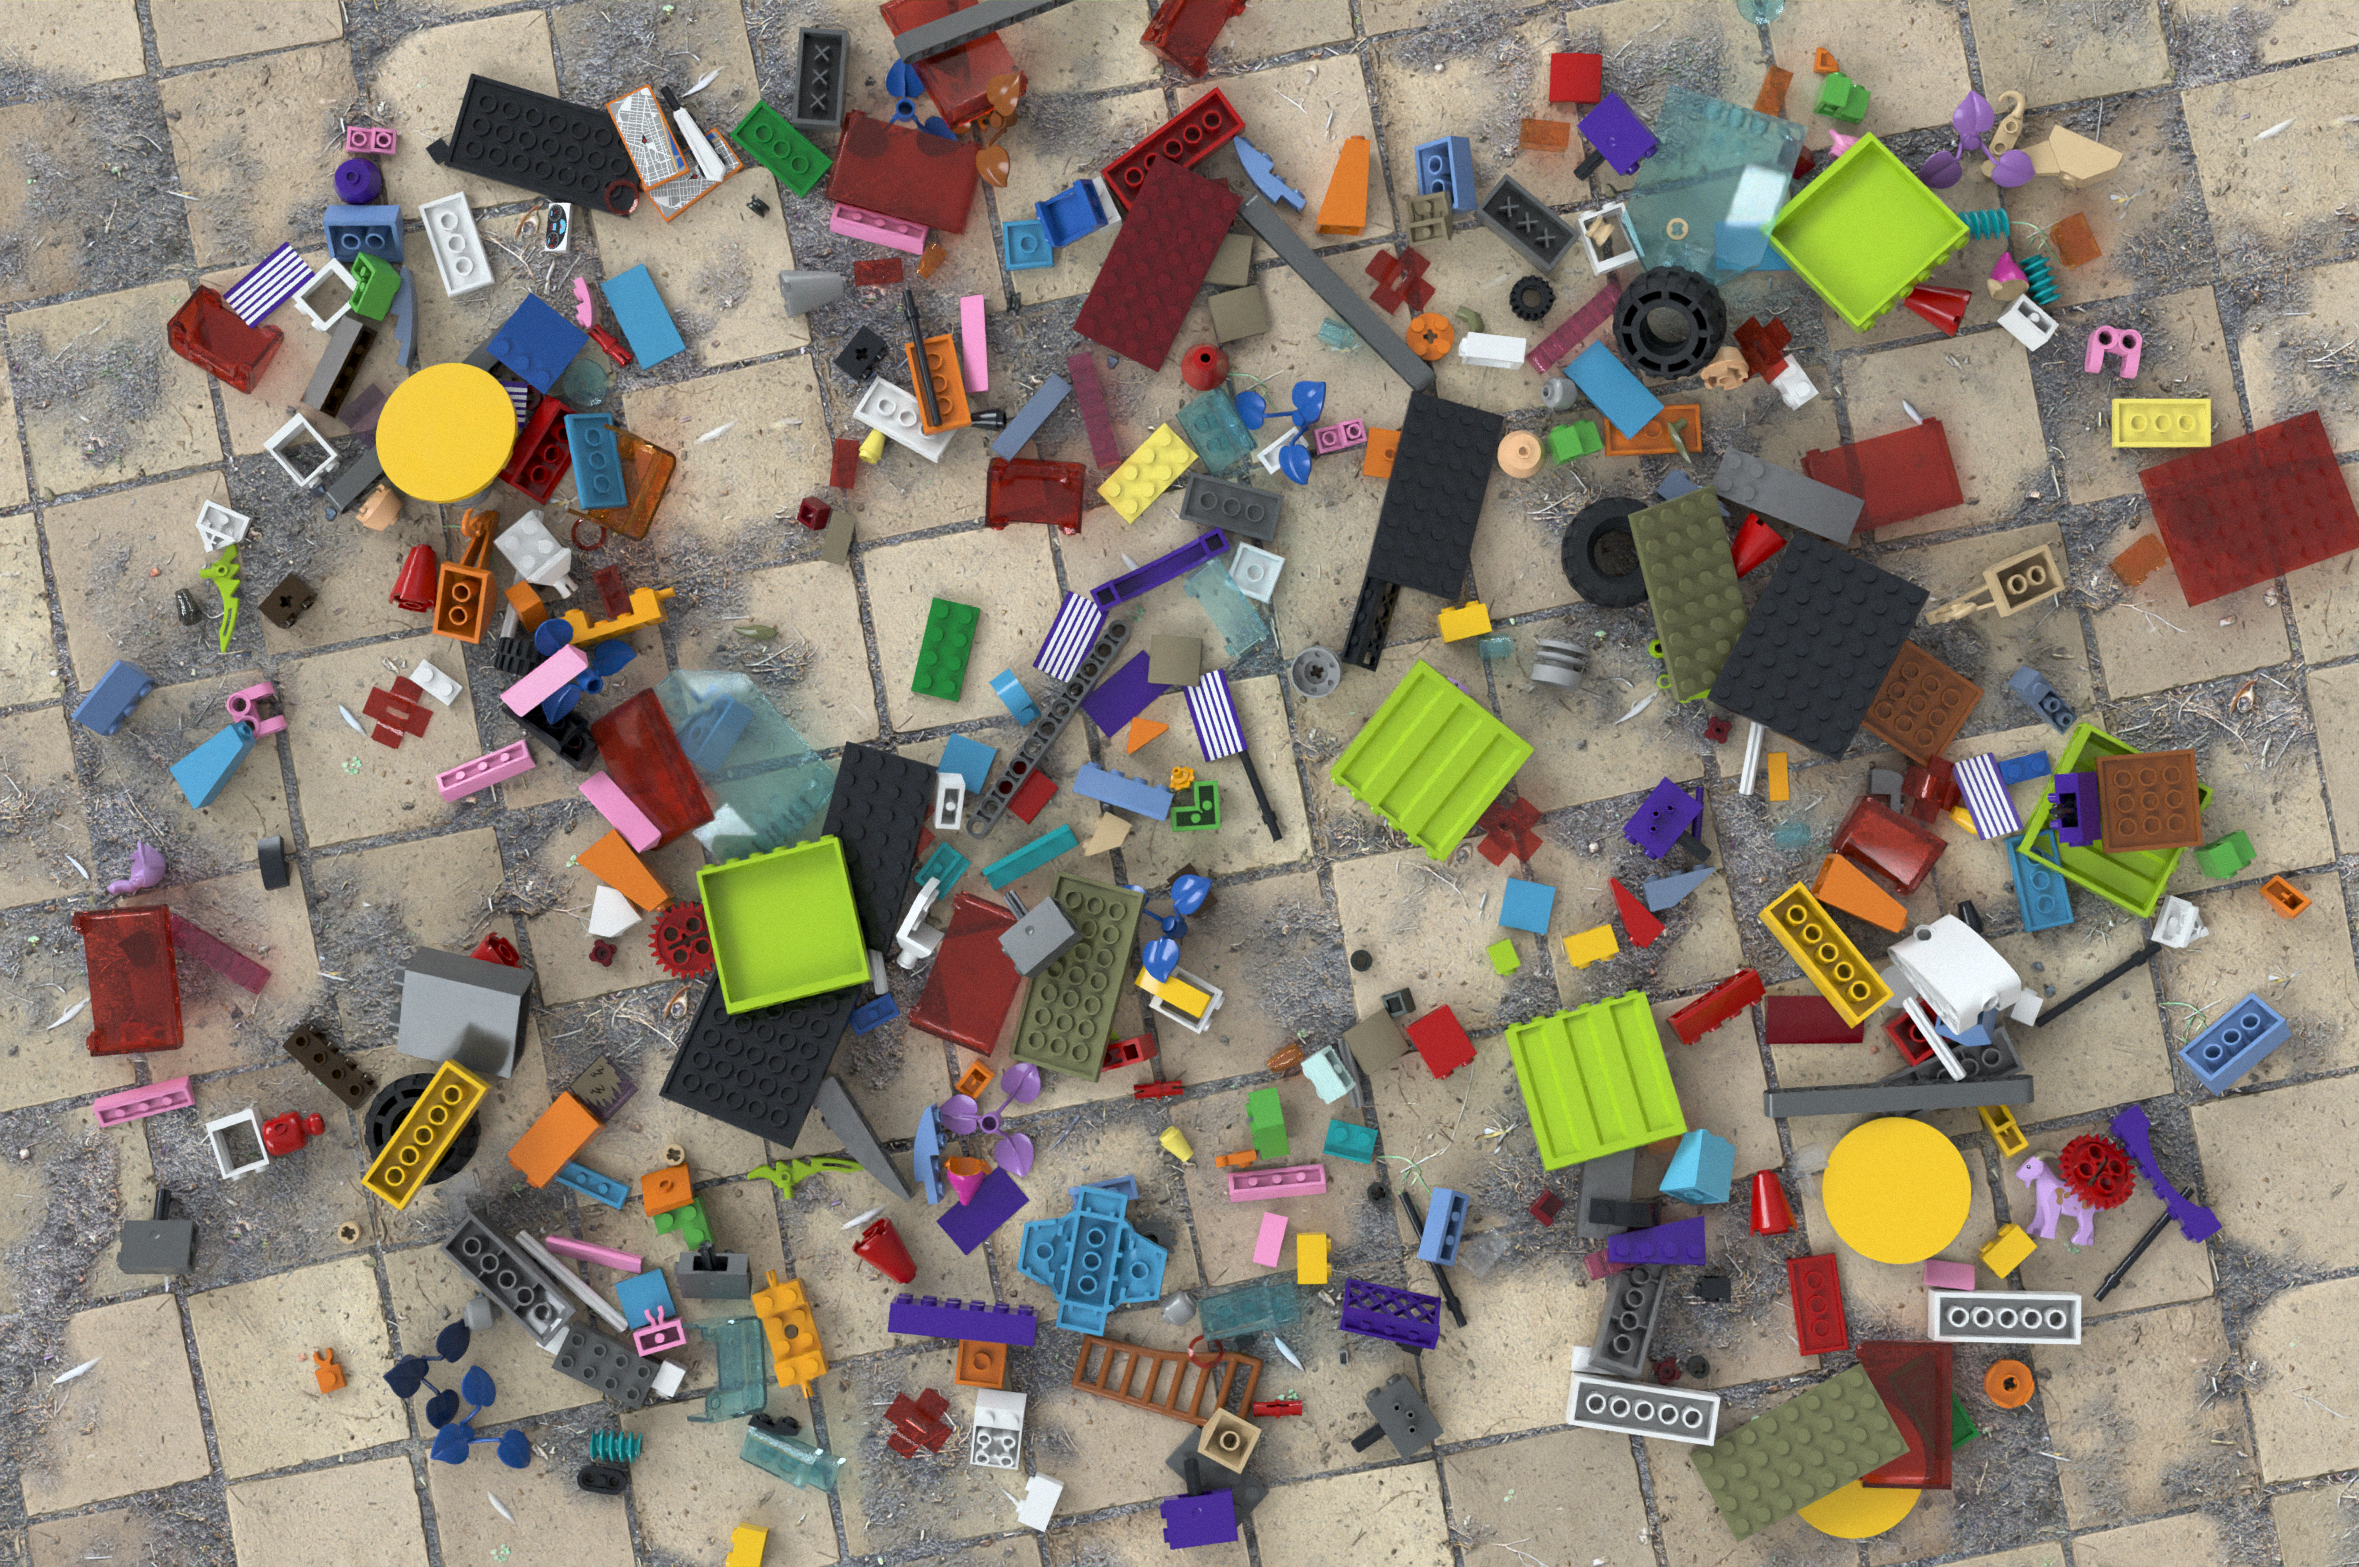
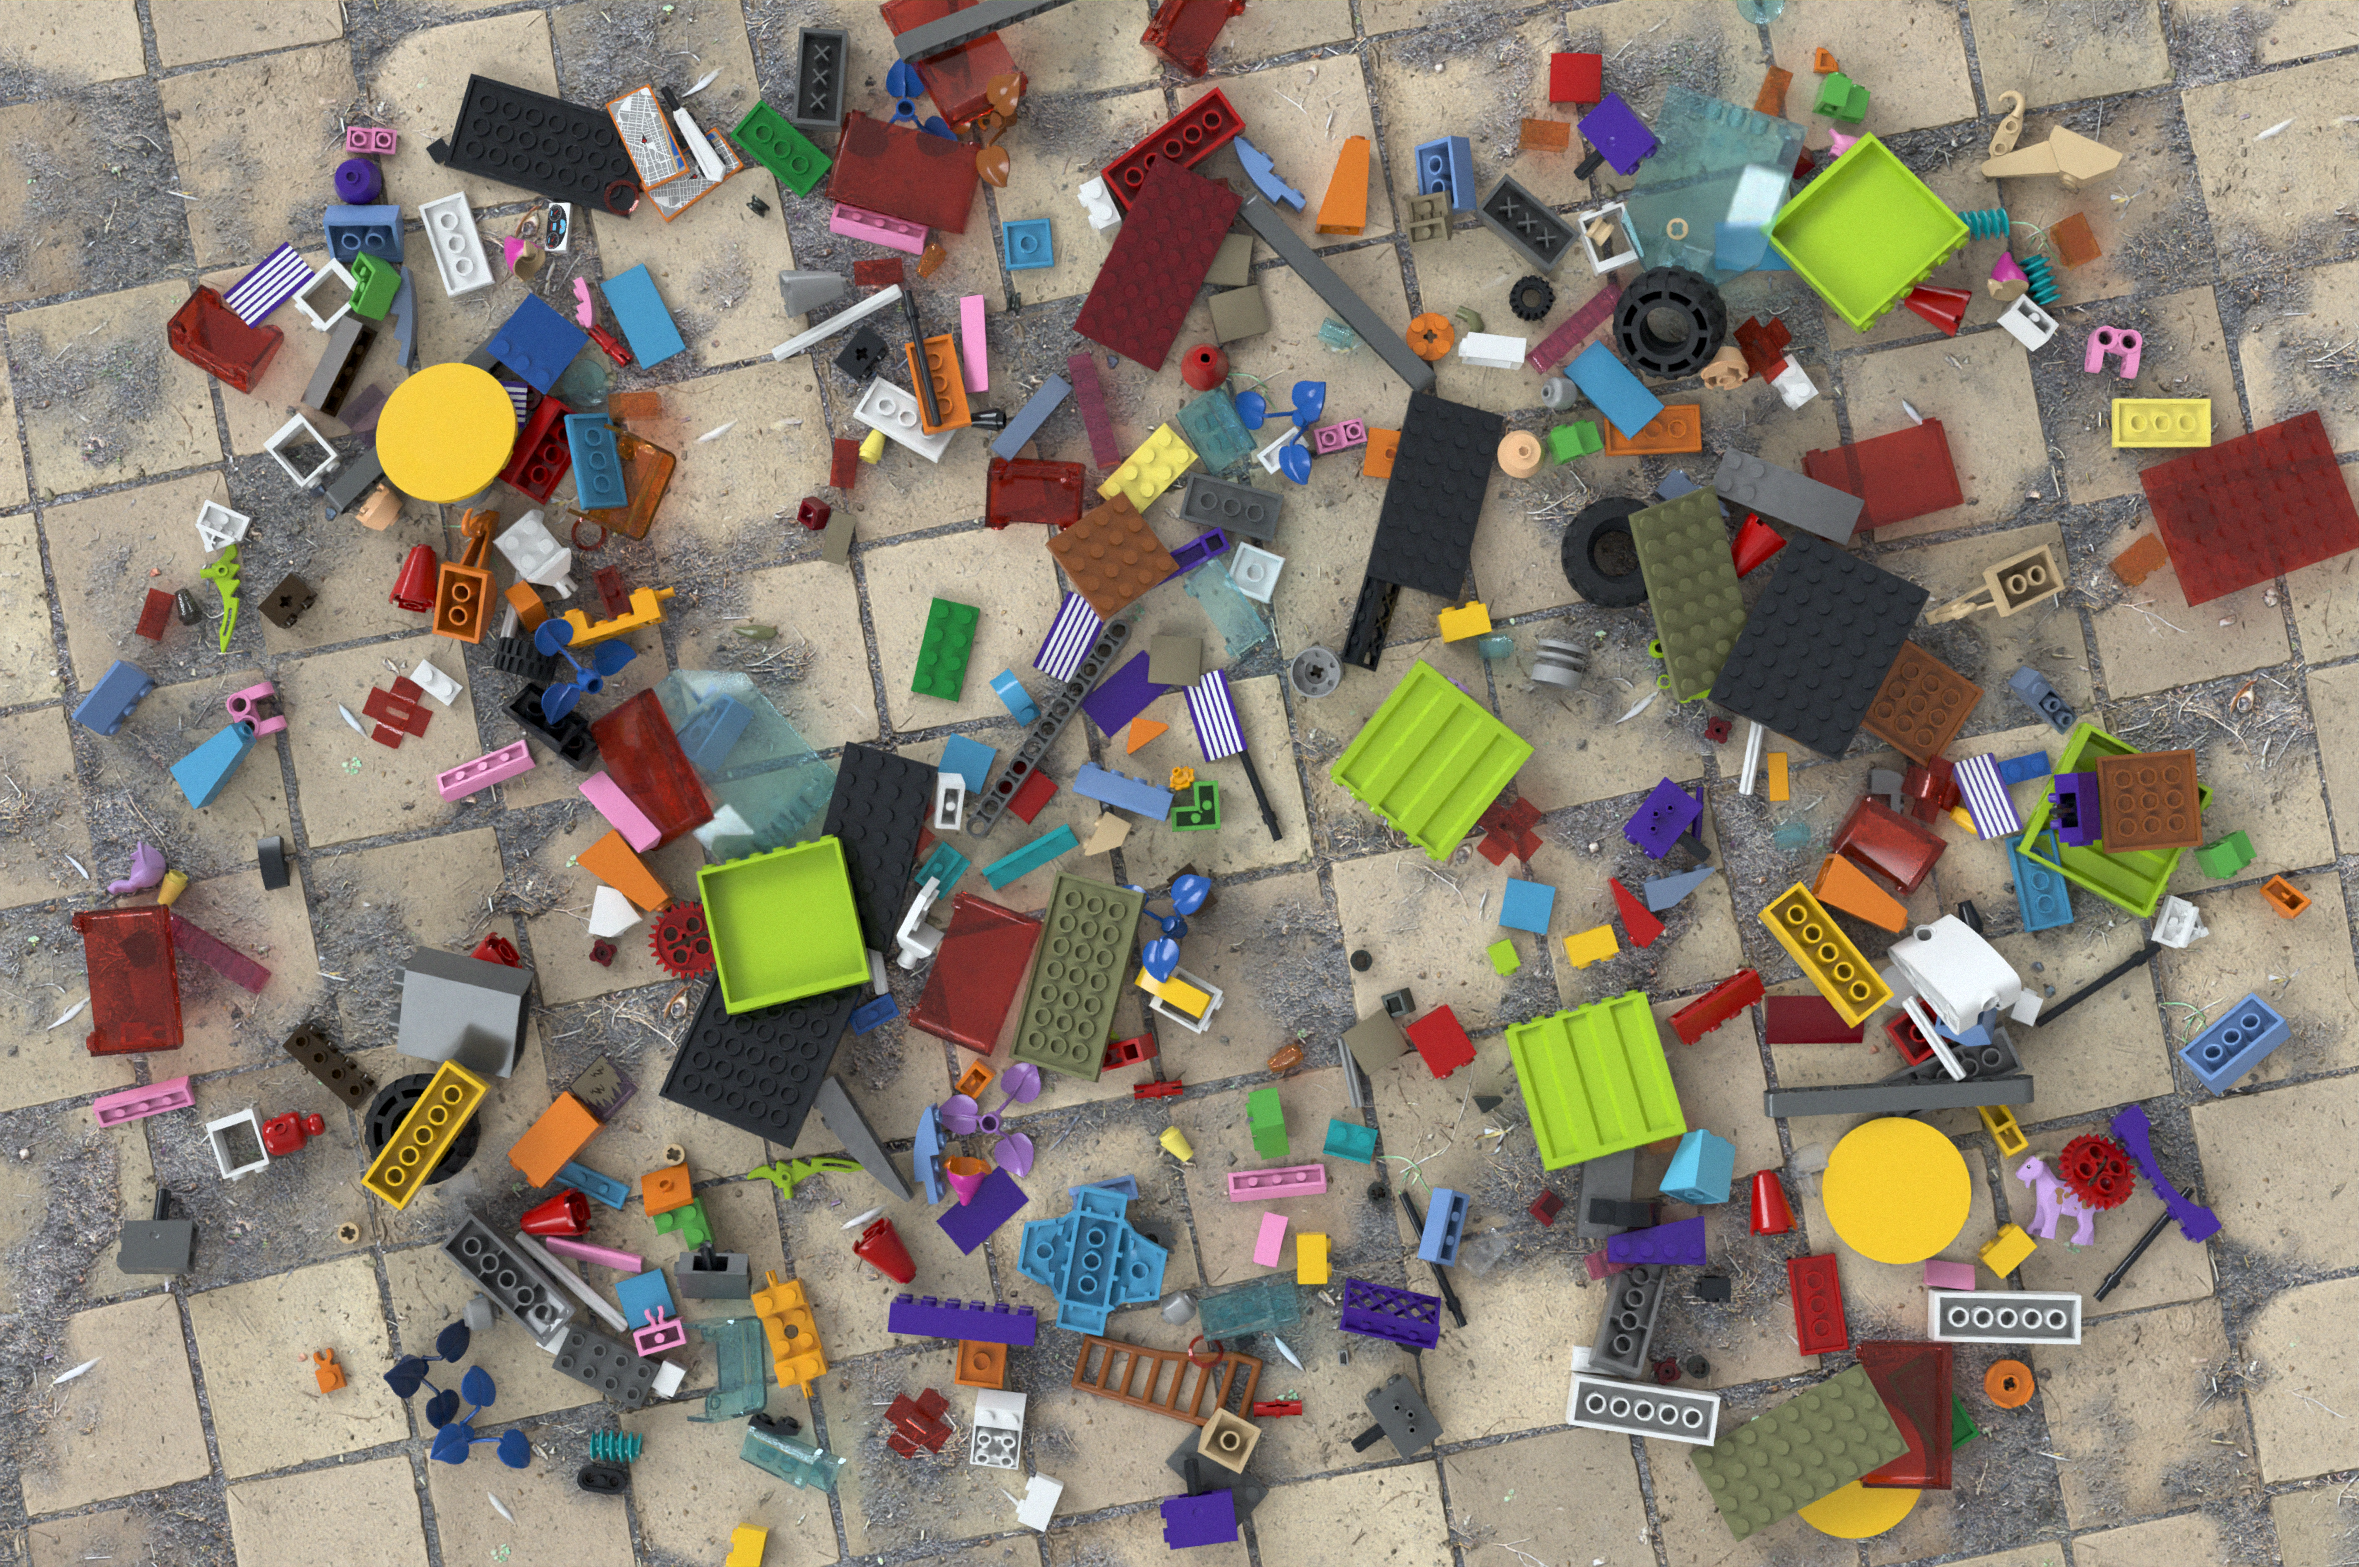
bright pink slope [500,644,588,717] -> none
piece [998,890,1084,979] -> none
blue panel [1034,179,1109,248] -> none
orange plate [1215,1148,1257,1168] -> none
light aqua brick [1301,1045,1356,1104] -> none
clear red piece [1365,246,1435,315] -> none
olive bar [1668,418,1692,463] -> none
medium lavender plant [1919,90,2035,189] -> none
none -> clear red plate [135,588,176,641]
none -> light yellow cone [157,869,188,907]
none -> tan hat [504,235,546,283]
none -> red cone [520,1187,591,1236]
none -> clear orange brick [608,392,662,422]
none -> white axle [772,284,902,362]
none -> dark orange plate [1045,491,1180,623]
none -> pearl dark grey slope [1472,1095,1503,1113]

